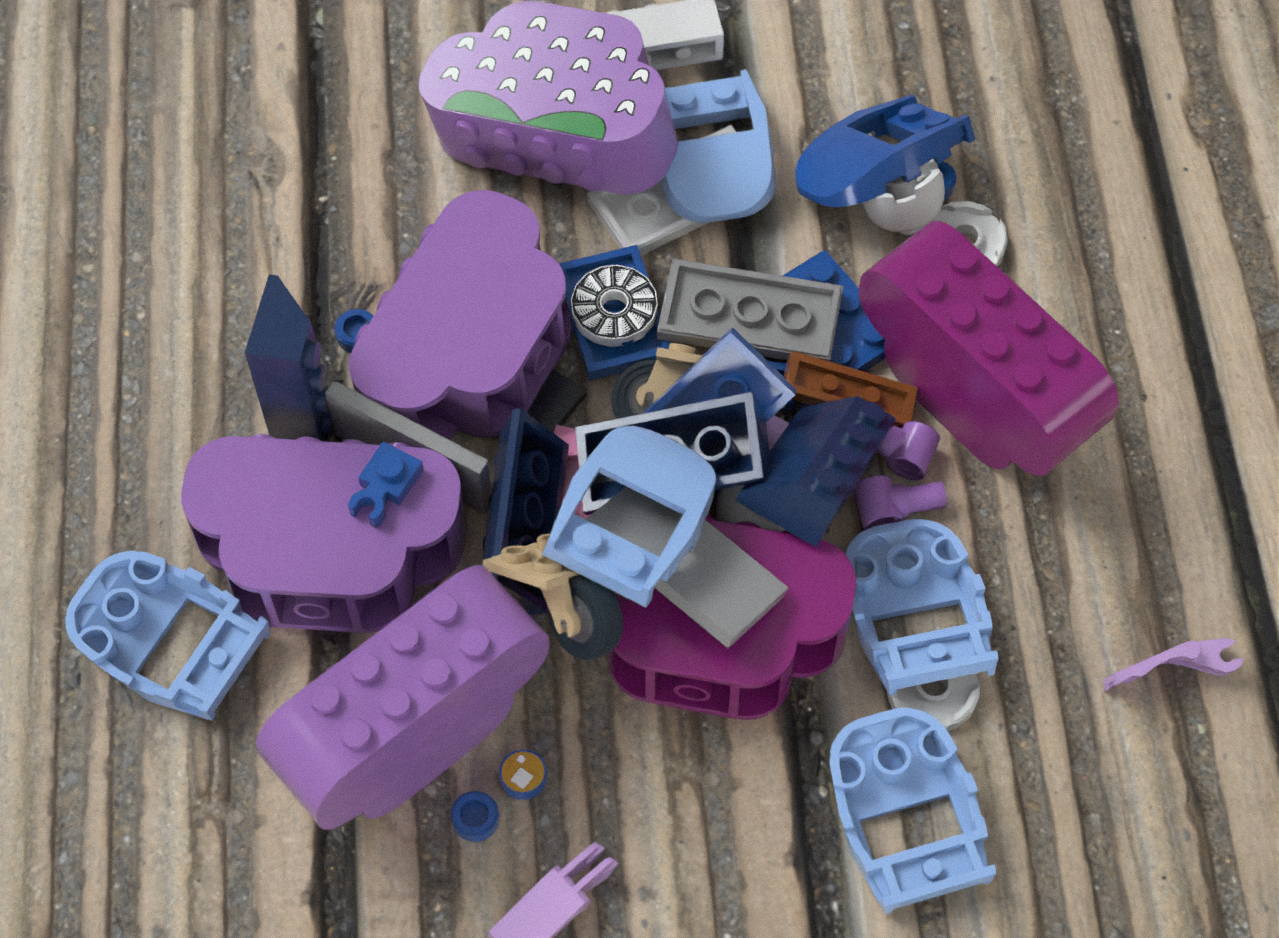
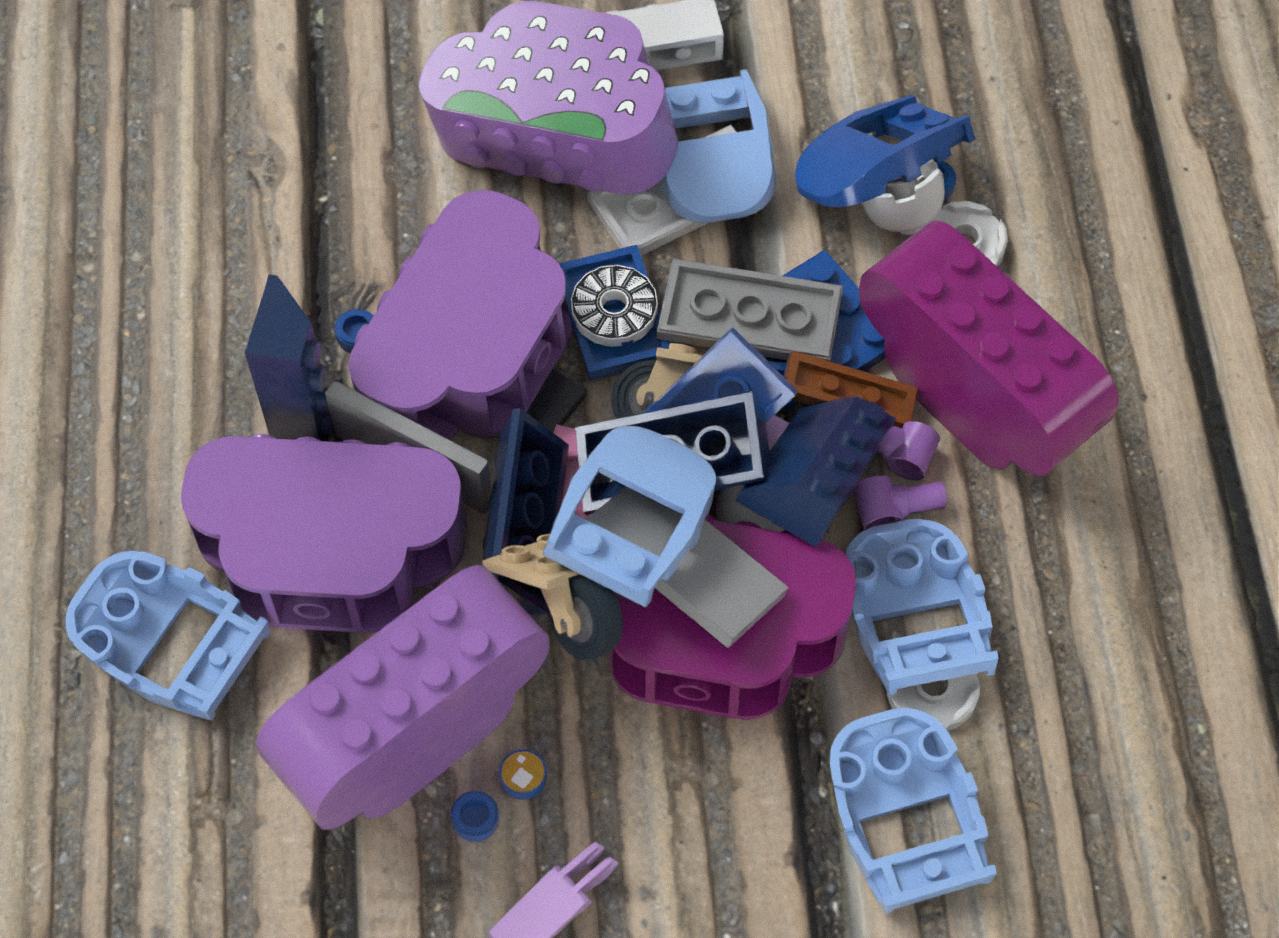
blue plate [348,441,424,528] -> none
lavender arm [1103,638,1244,691] -> none

